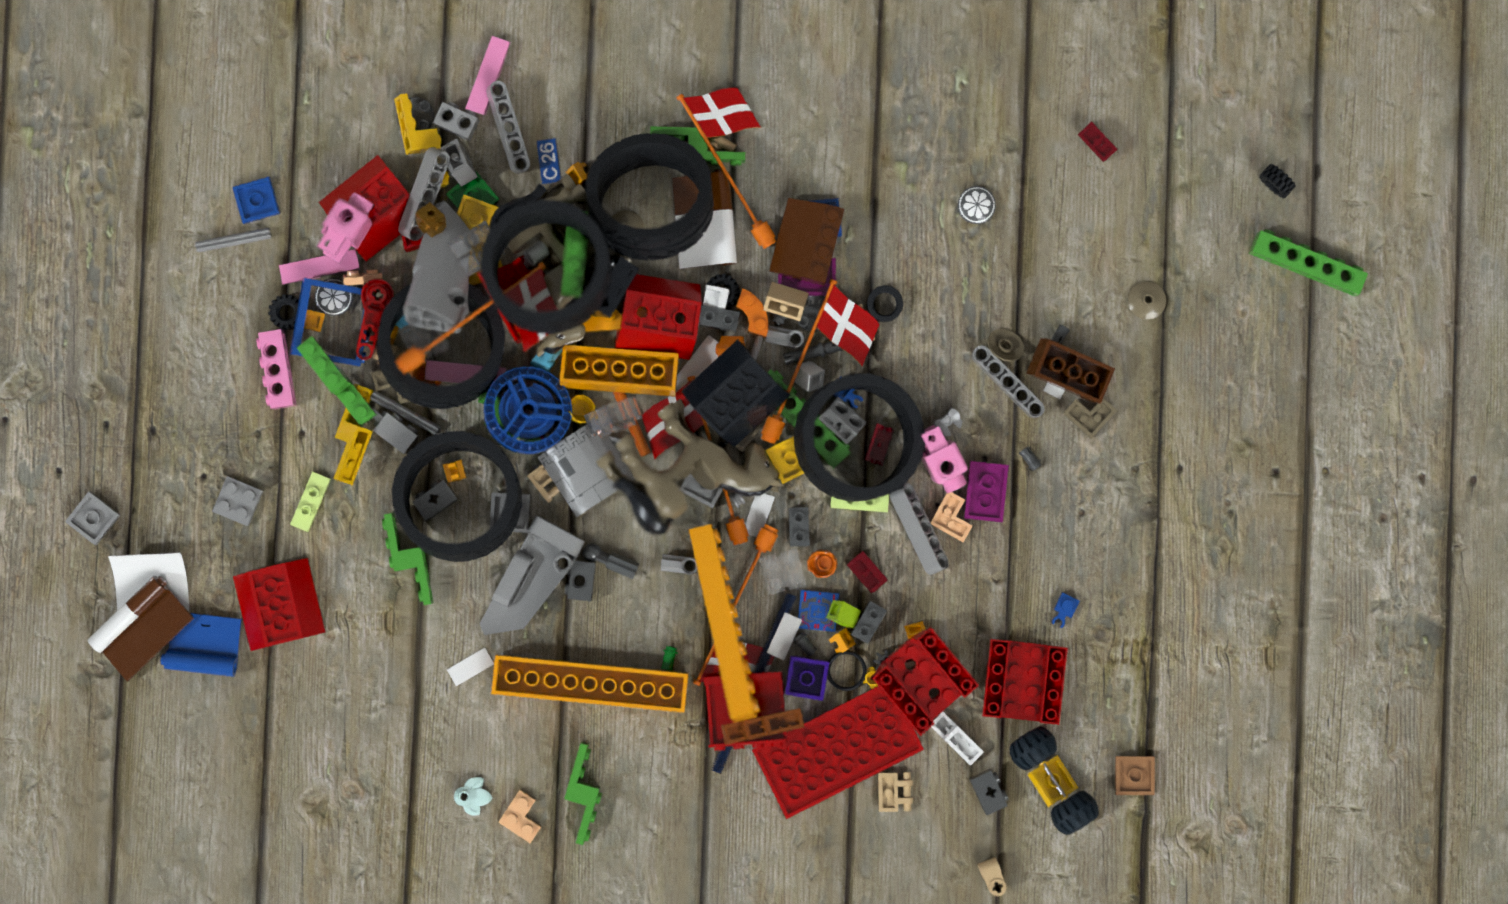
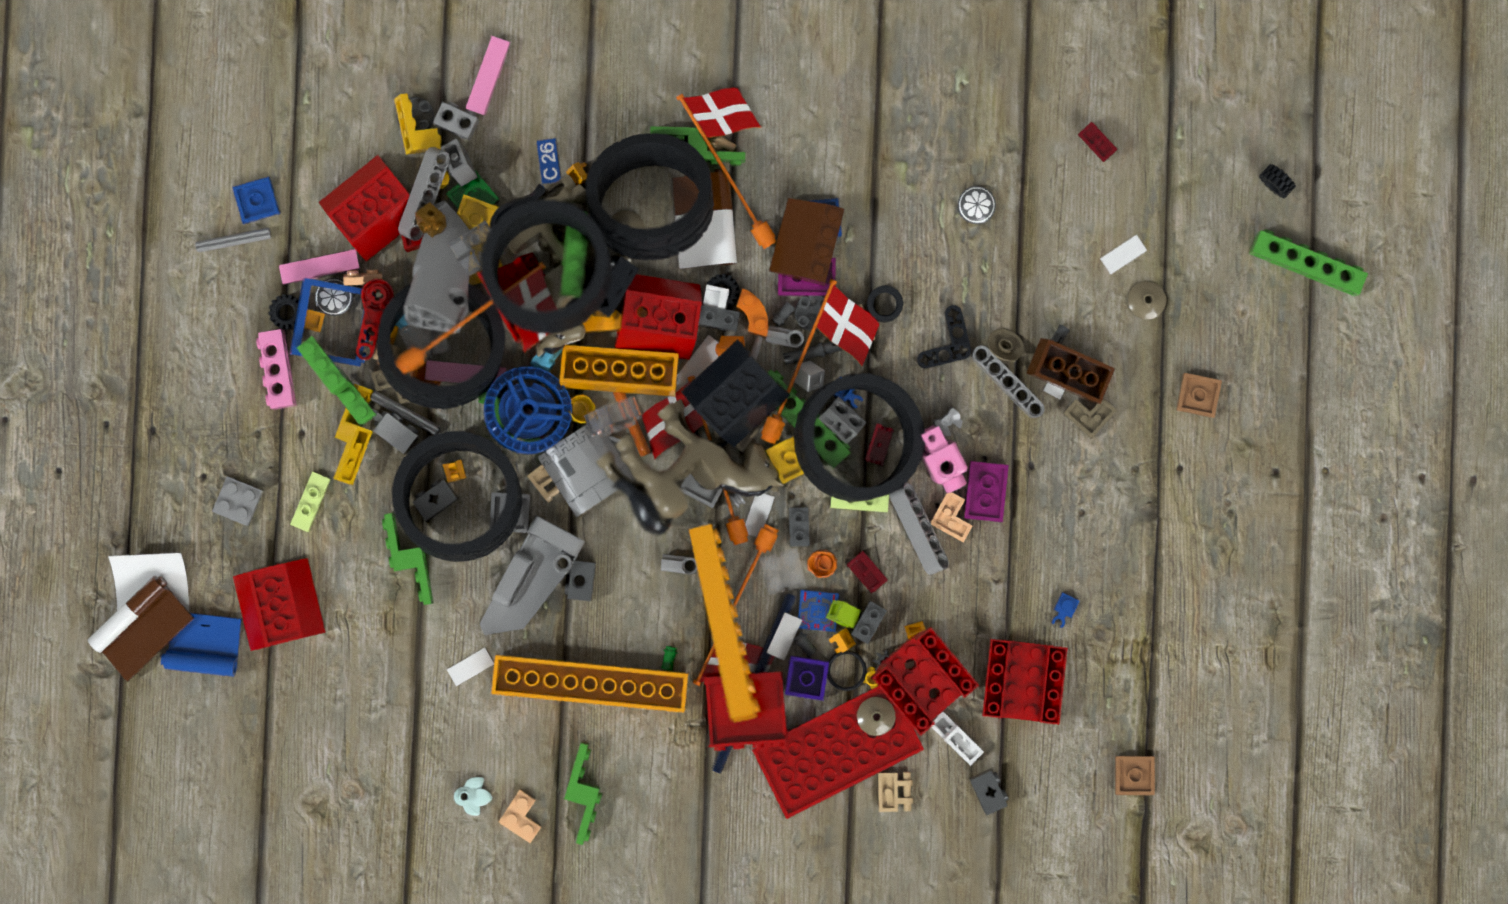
light grey plate [65,491,121,545] -> none
bright pink piece [318,193,373,263] -> none
light grey beam [486,81,530,174] -> none
light grey piece [523,241,549,270] -> none
dark grey piece [583,543,639,579] -> none
dark orange slope [721,708,804,745] -> none
tan brick [763,282,809,321] -> none
tan piece [977,857,1007,896] -> none
black plate [1009,726,1099,835] -> none
dark grey pin [1019,446,1042,471] -> none
none -> dark tan dish [857,697,896,736]
none -> black beam [916,305,971,369]
none -> white sticker [1100,235,1147,274]
none -> medium nougat plate [1176,373,1222,418]

